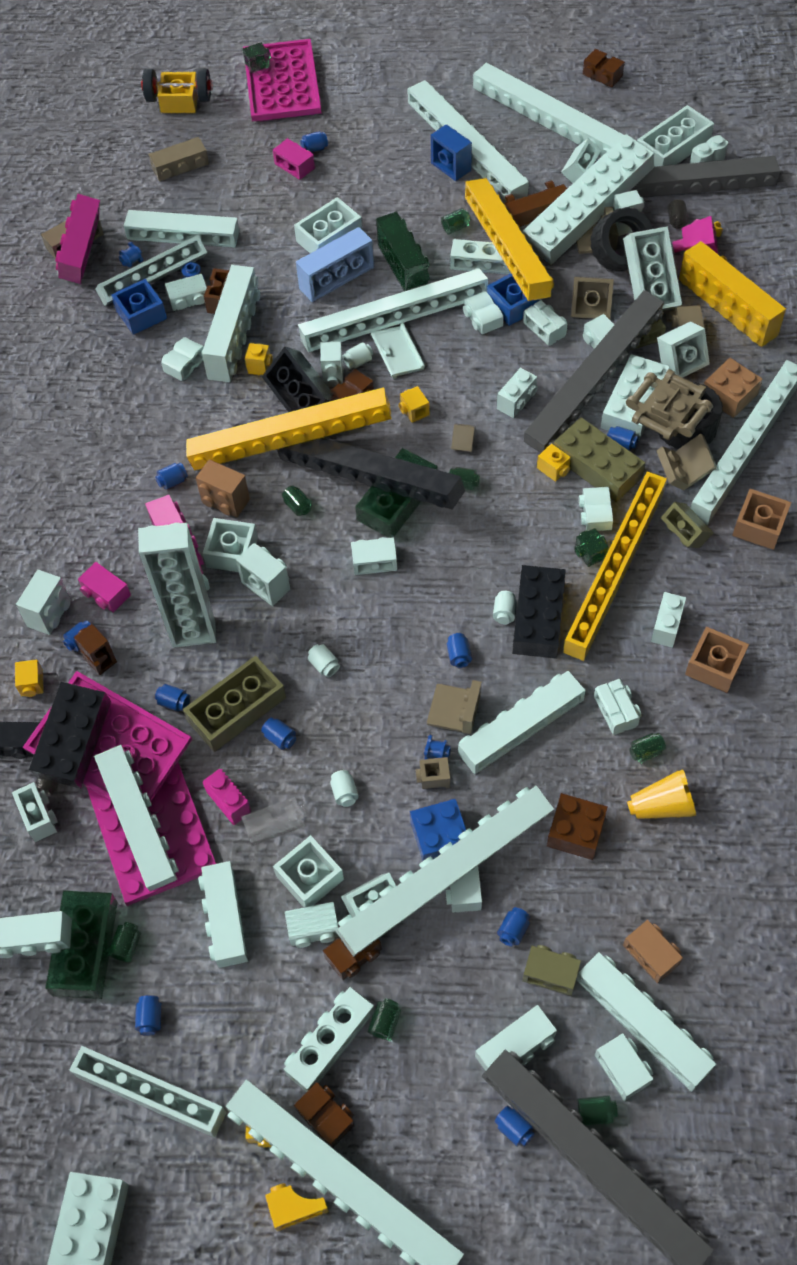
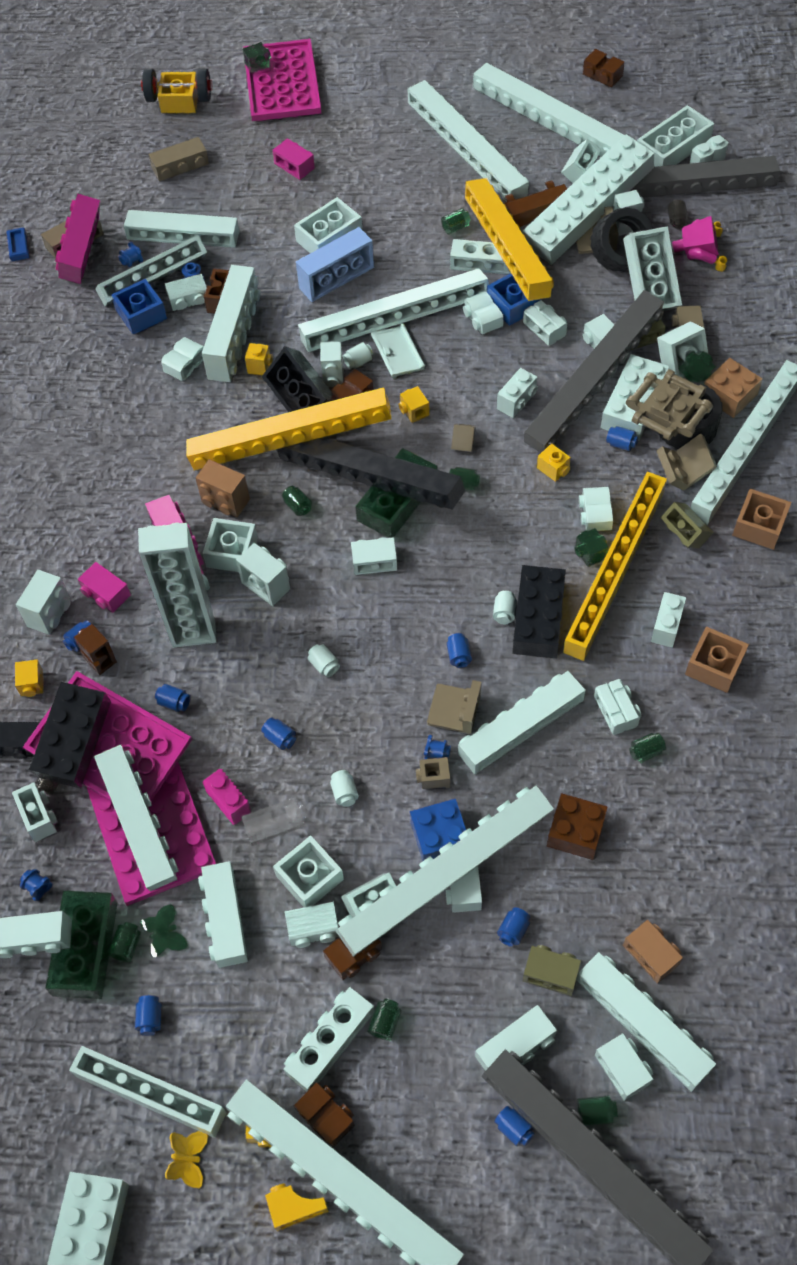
blue brick [155,463,188,490] -> none
olive brick [183,655,286,752] -> none
blue brick [300,131,328,153] -> none
clear green brick [376,211,430,292] -> none
blue brick [431,124,472,181] -> none
olive brick [554,417,646,502] -> none
dark tan slope [571,277,614,319] -> none
yellow cone [627,770,696,819] -> none
yellow brick [679,241,786,347] -> none
none -> blue tile [6,227,30,262]
none -> blue brick [20,869,53,902]
none -> clear green piece [140,904,188,957]
none -> yellow piece [165,1131,208,1188]
none -> clear green brick [678,351,716,383]

